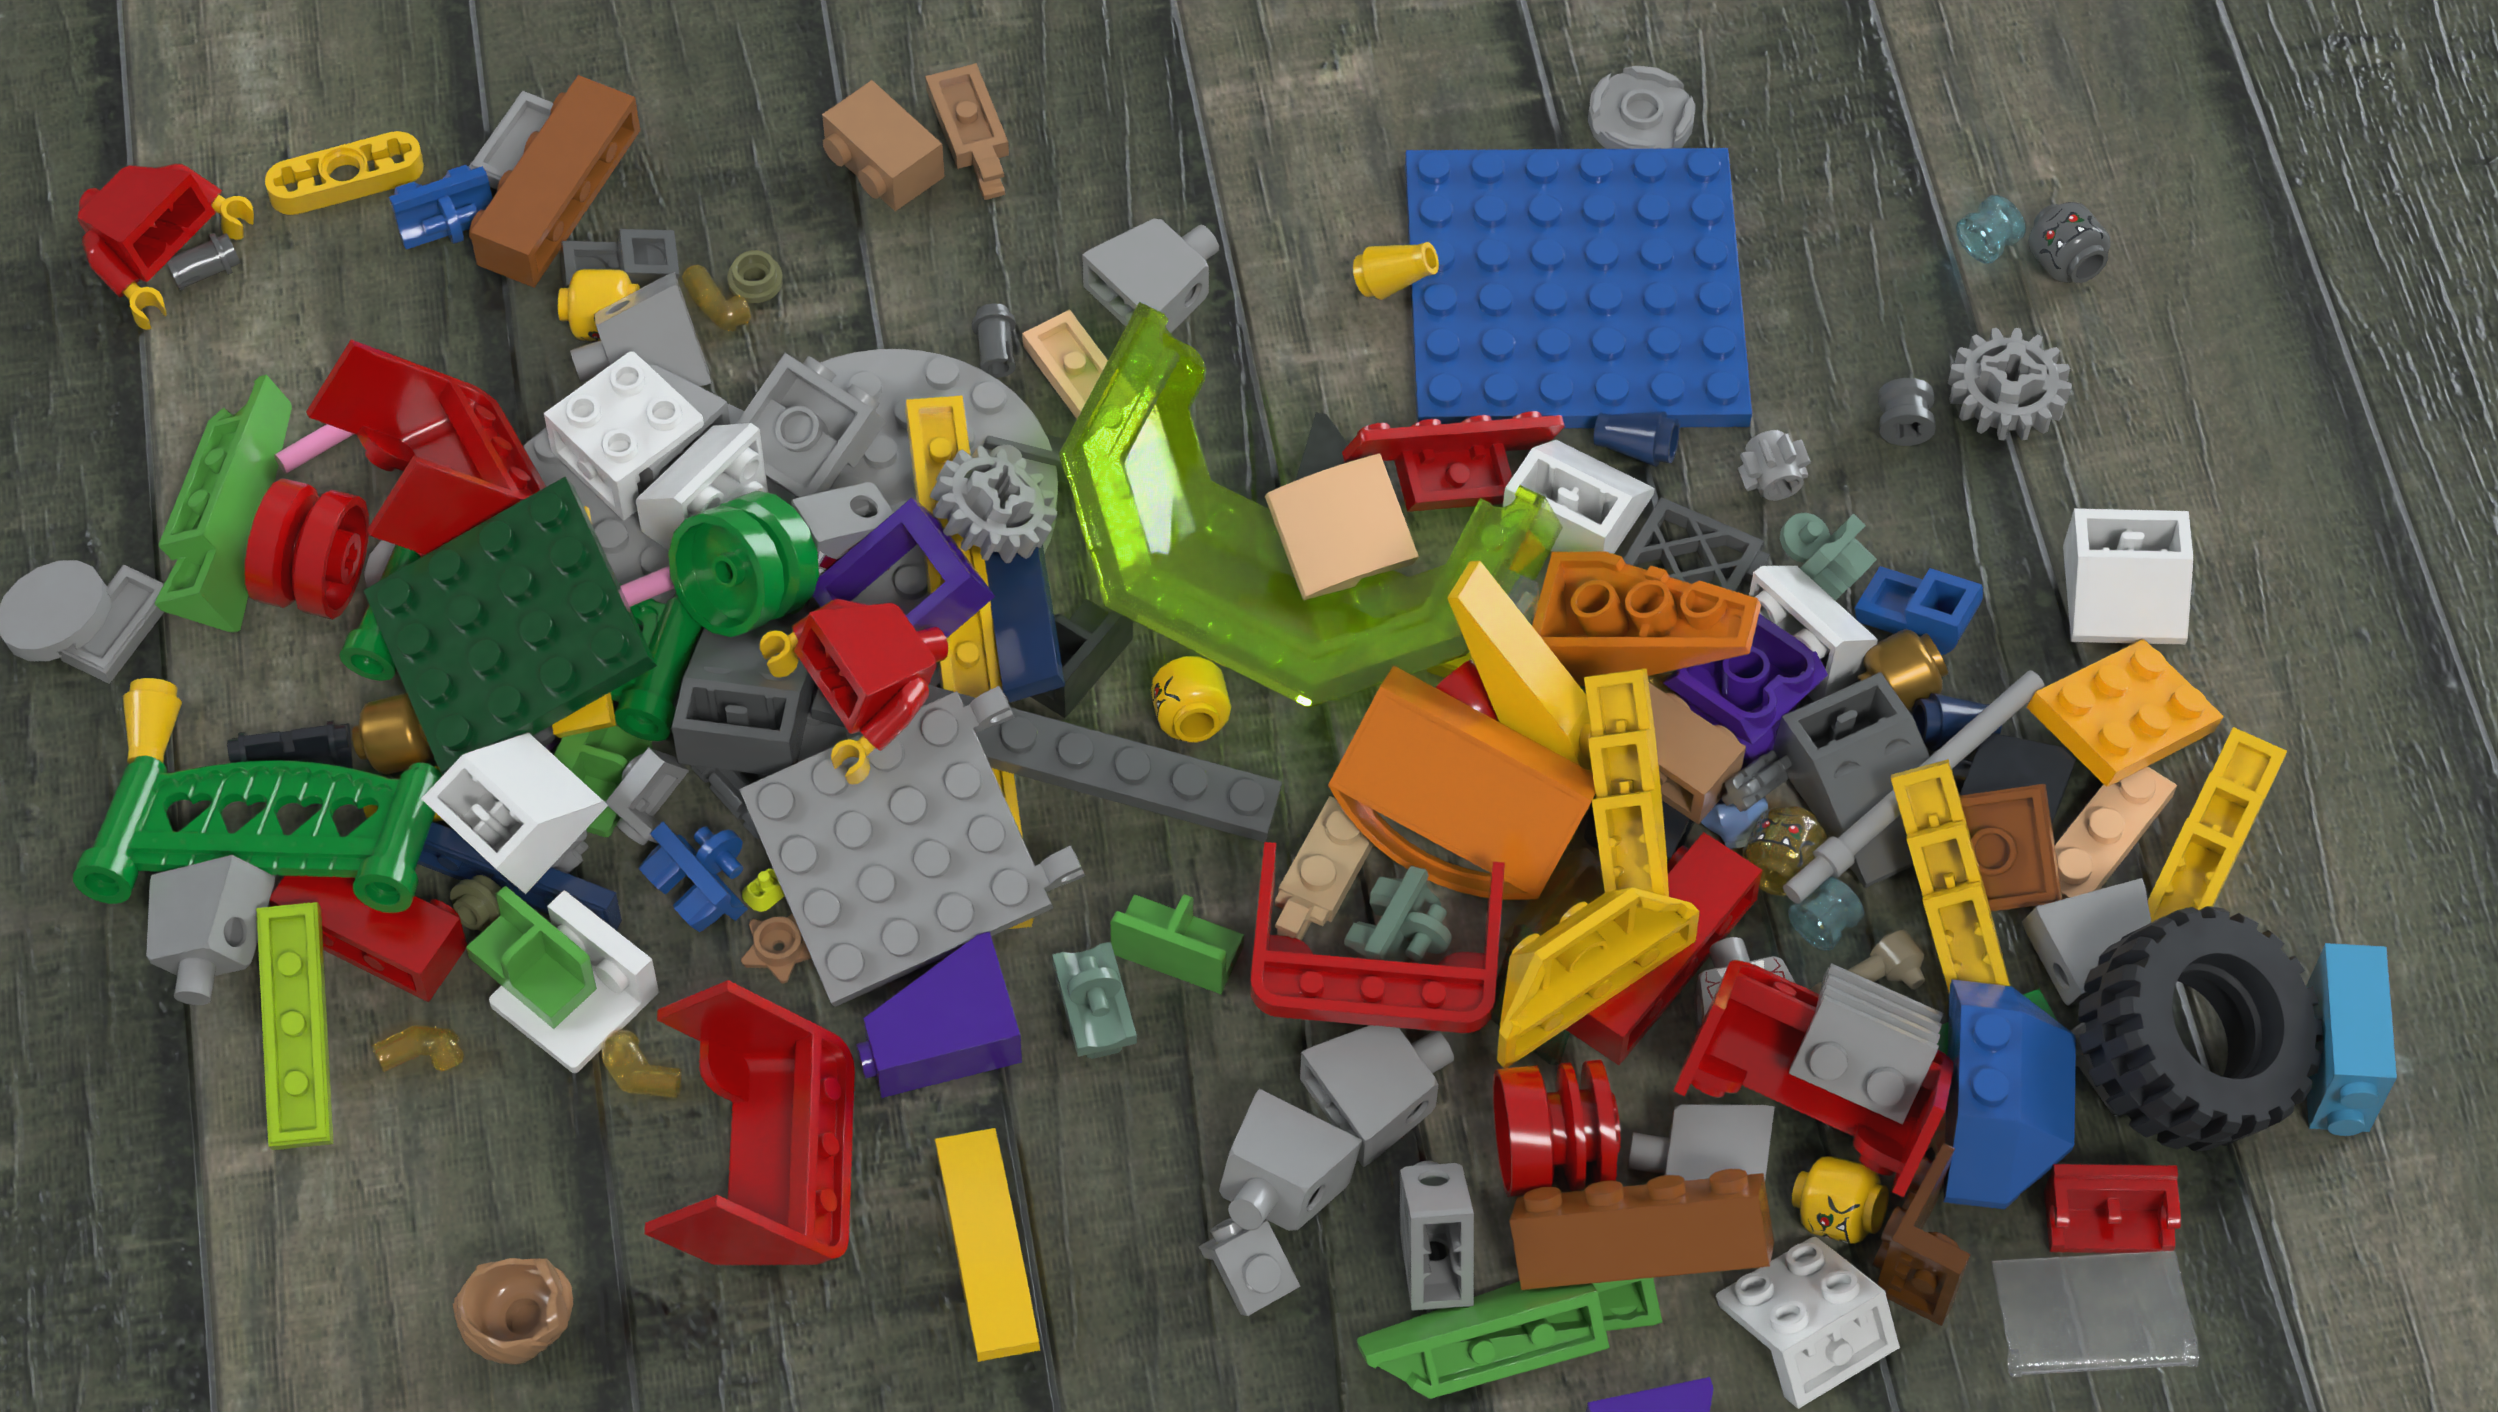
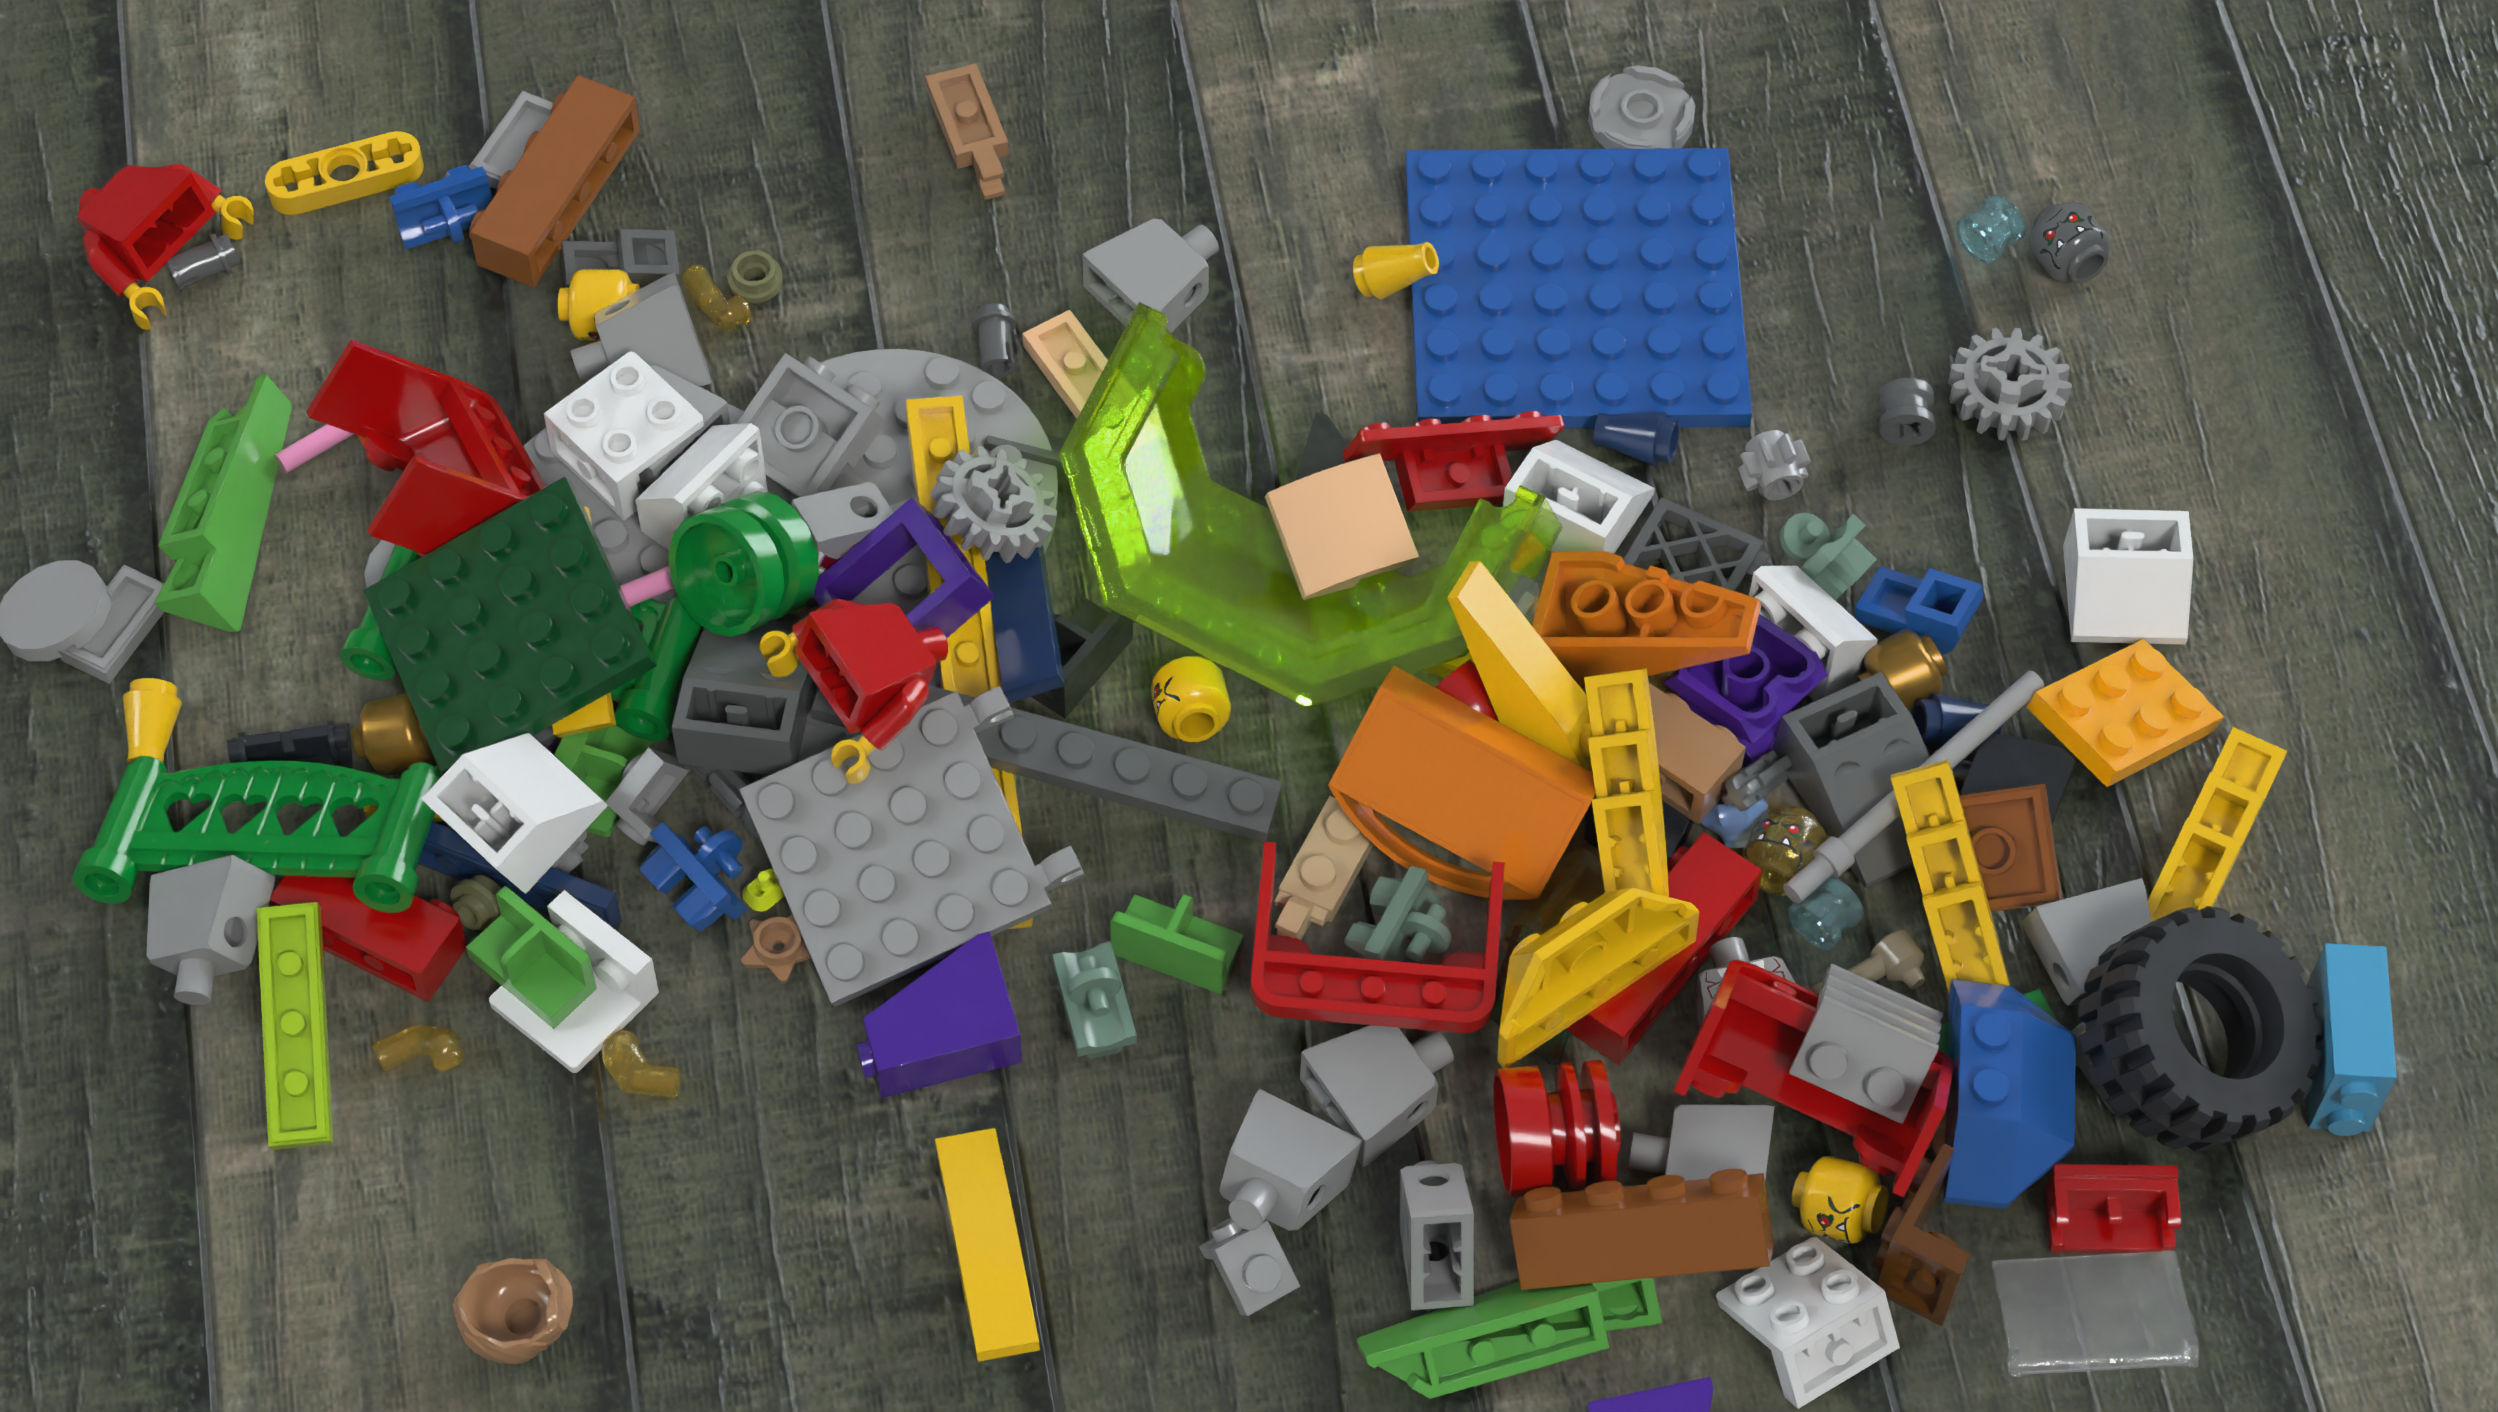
red wheel [245,478,369,620] -> none
red windscreen [644,980,855,1265] -> none
medium nougat brick [822,80,945,212] -> none
light nougat plate [2055,766,2177,900] -> none

